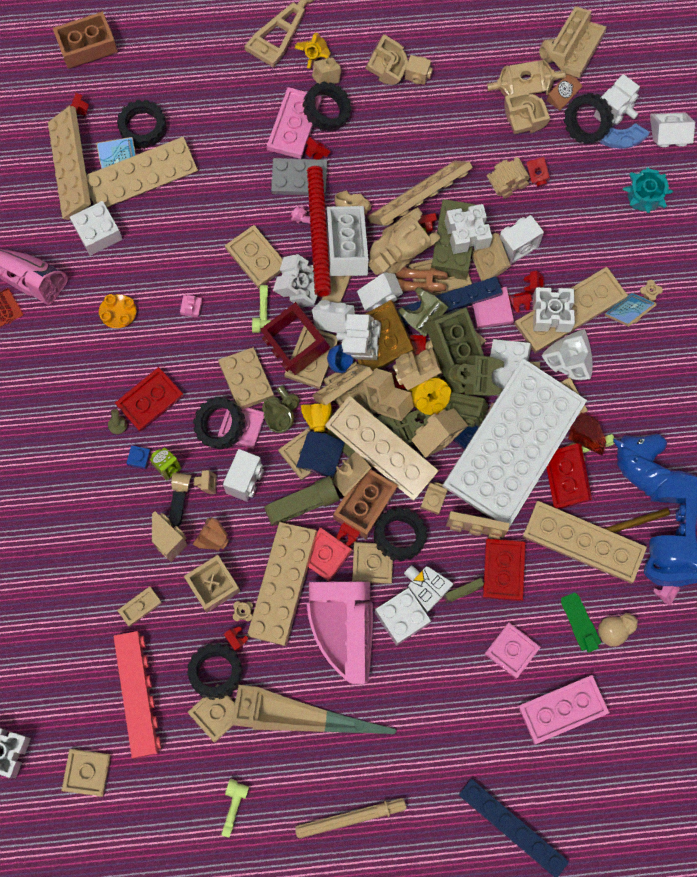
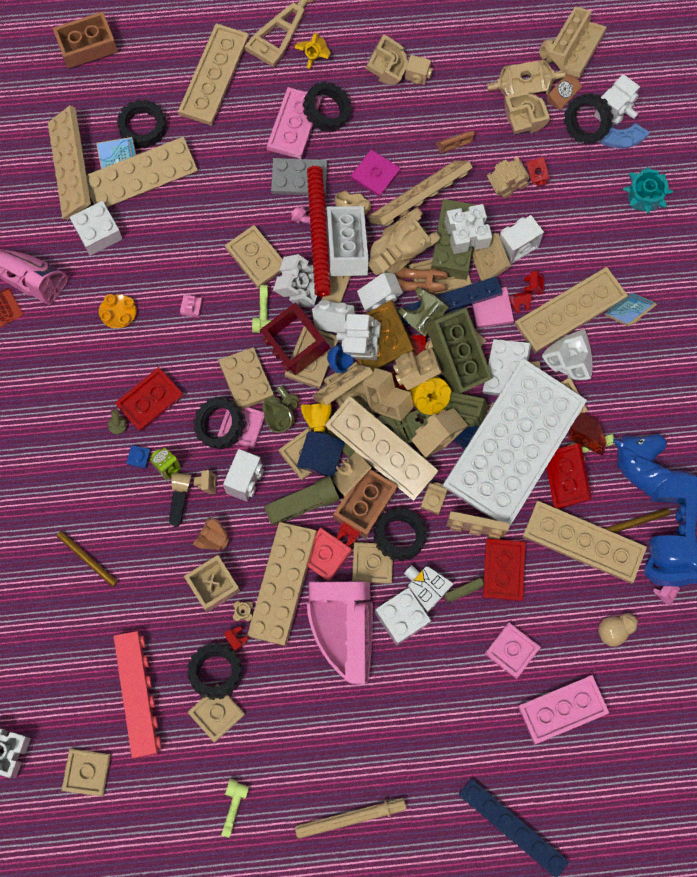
red tile [71,93,89,116] -> none
tan plate [117,586,162,627] -> none
tan slope [152,511,188,562] -> none
tan plate [232,685,396,734] -> none
red tile [306,137,331,160] -> none
tan brick [312,57,341,84] -> none
red tile [417,213,437,233] -> none
olive piece [448,355,504,396] -> none
white brick [533,287,575,332] -> none
green piece [561,592,601,653] -> none
tan plate [640,280,663,301] -> none
white slope [650,112,695,147] -> none
none -> pearl gold bar [56,531,118,587]
none -> tan plate [178,23,249,126]
none -> dark pink plate [350,150,401,197]
none -> nougat slope [436,131,474,153]

